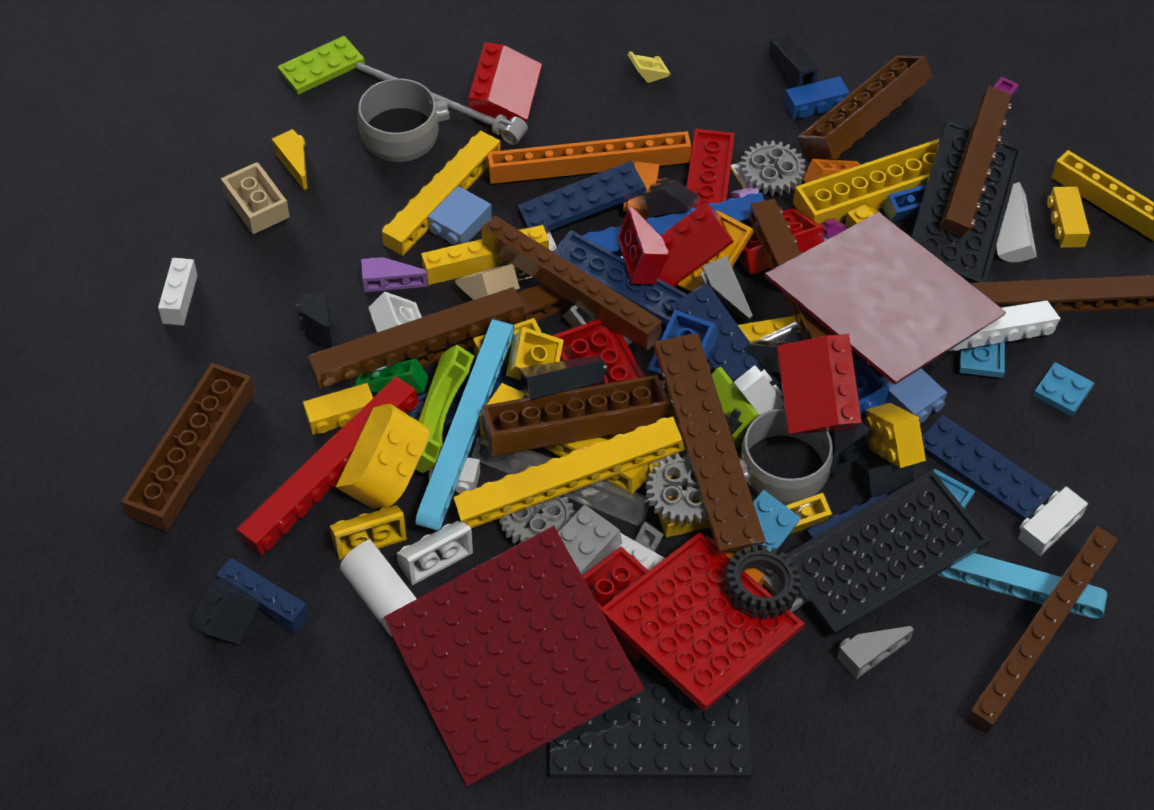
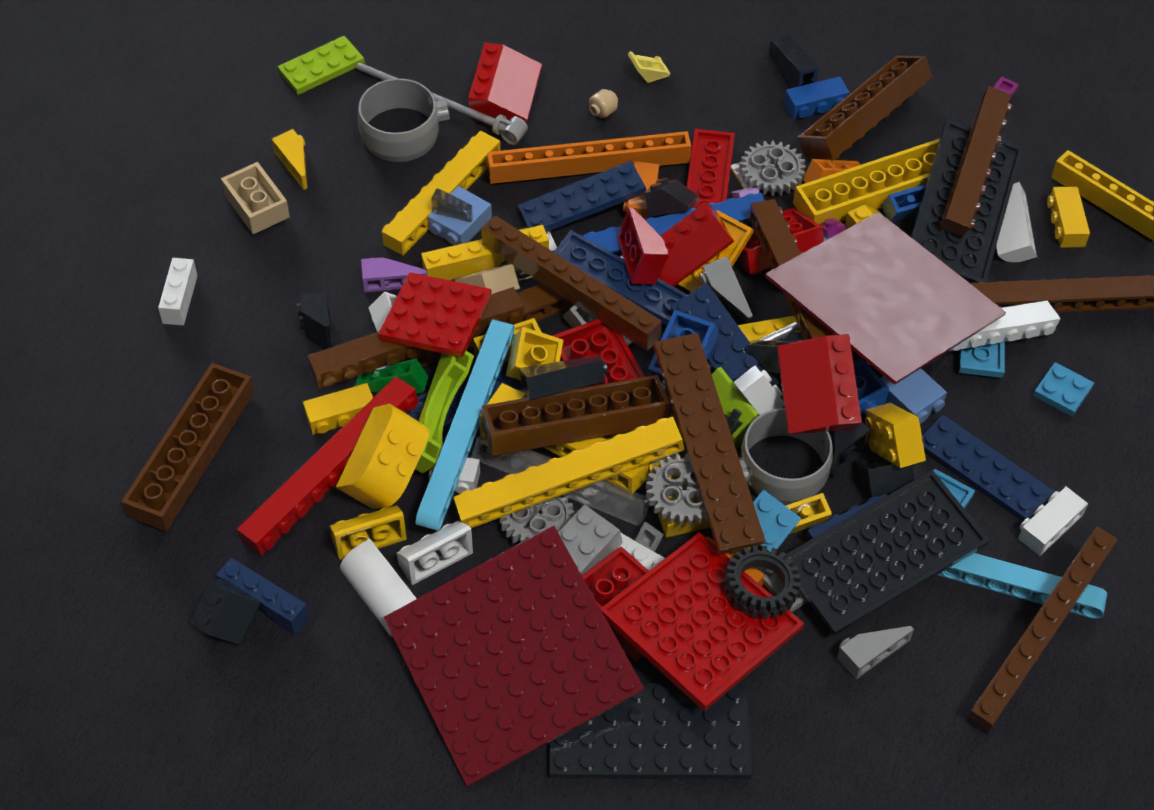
none -> red plate [378,272,492,358]
none -> clear smoke slope [431,188,473,222]
none -> tan head [589,89,618,119]

